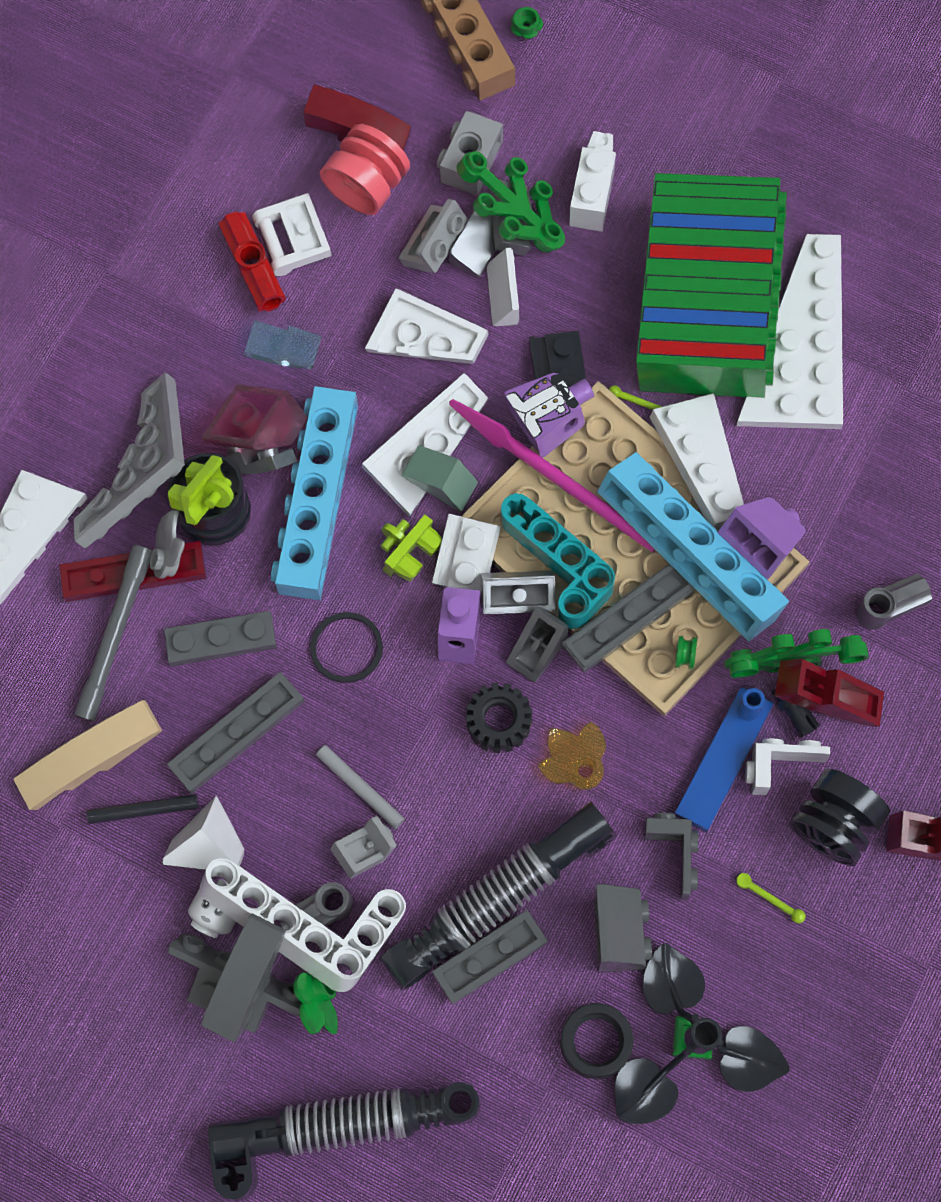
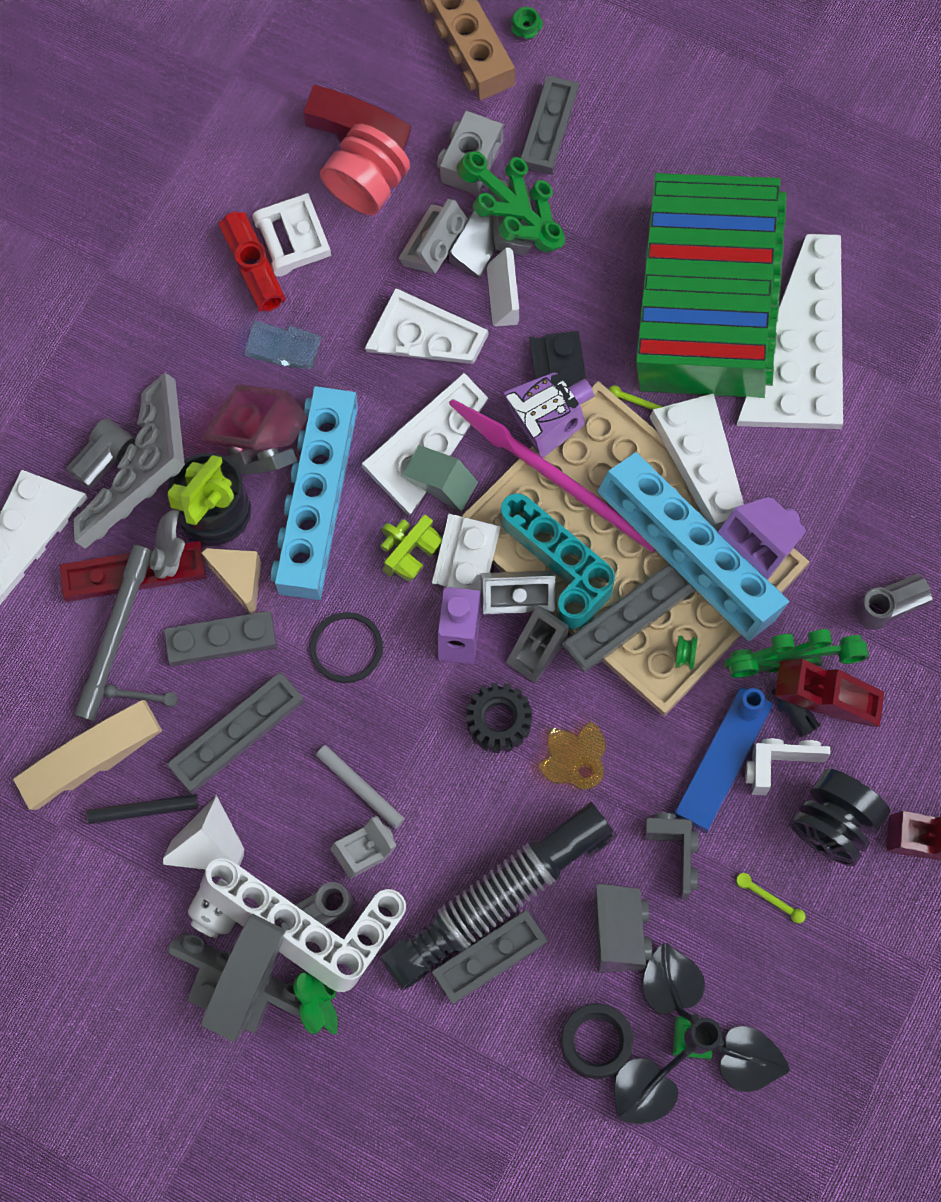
black piece [208,1082,481,1201] -> none
white hinge [569,131,616,232] -> none
none -> flat silver piece [66,418,136,490]
none -> dark grey hinge [104,684,178,708]
none -> tan slope [202,548,261,614]
none -> dark grey plate [521,75,579,175]

